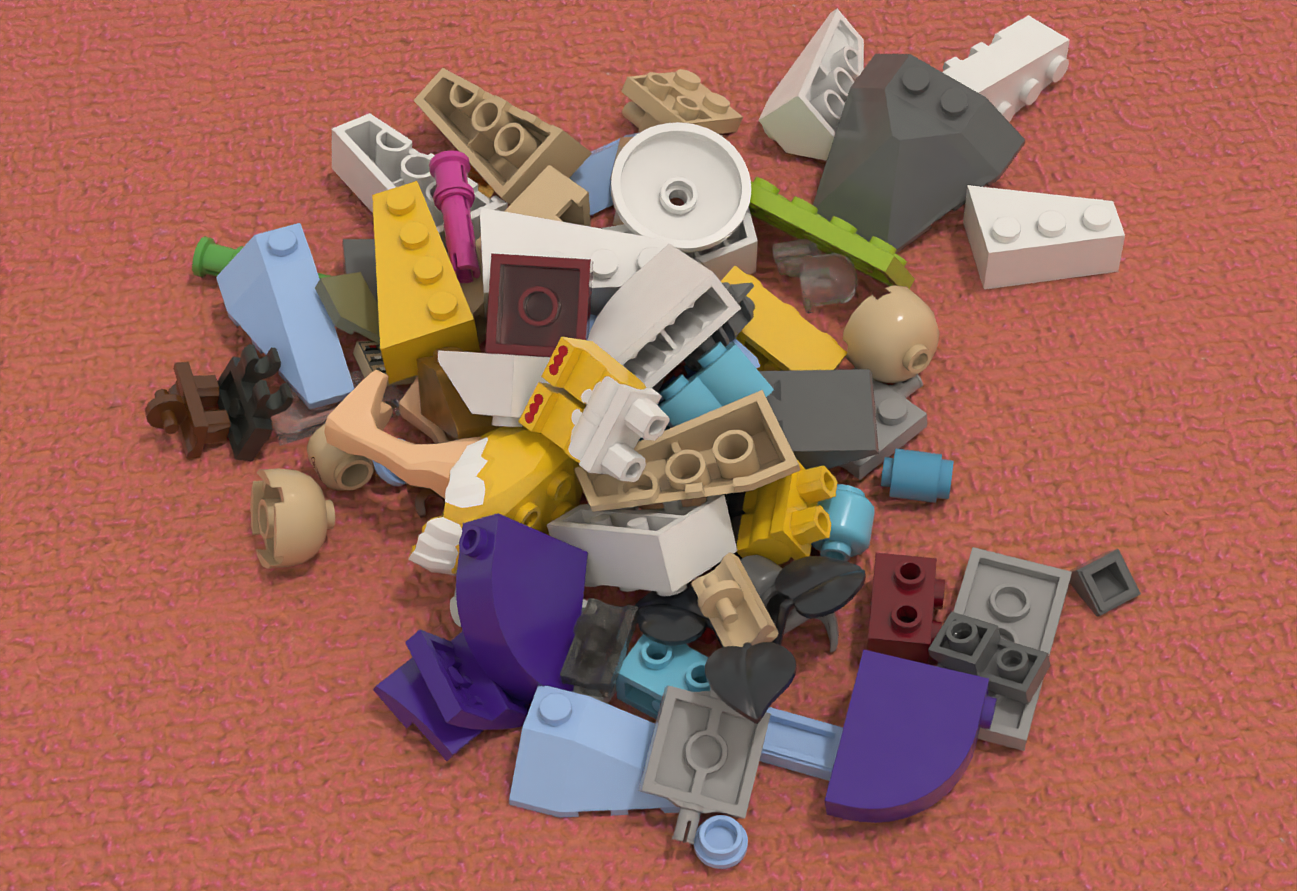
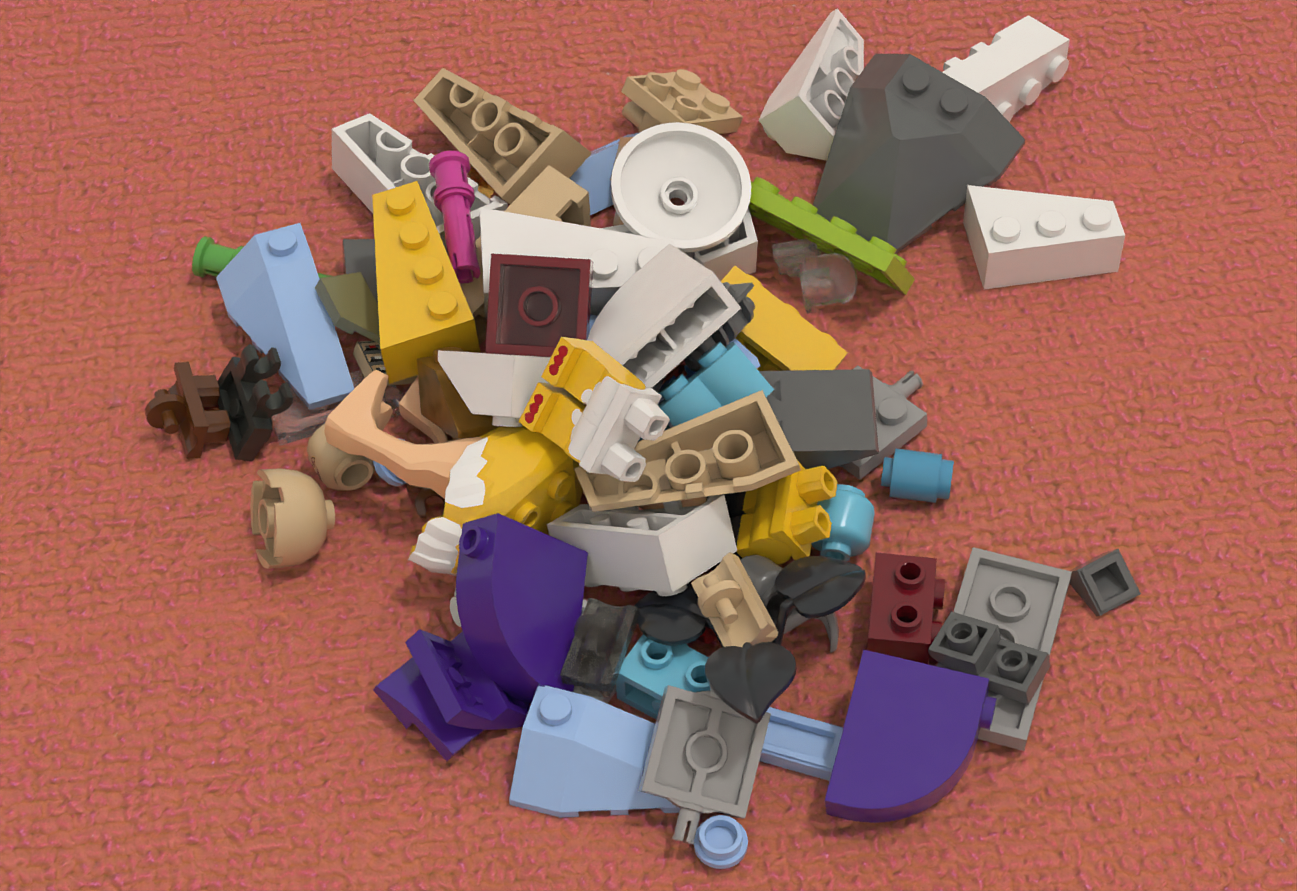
tan cylinder [842,285,940,383] -> none

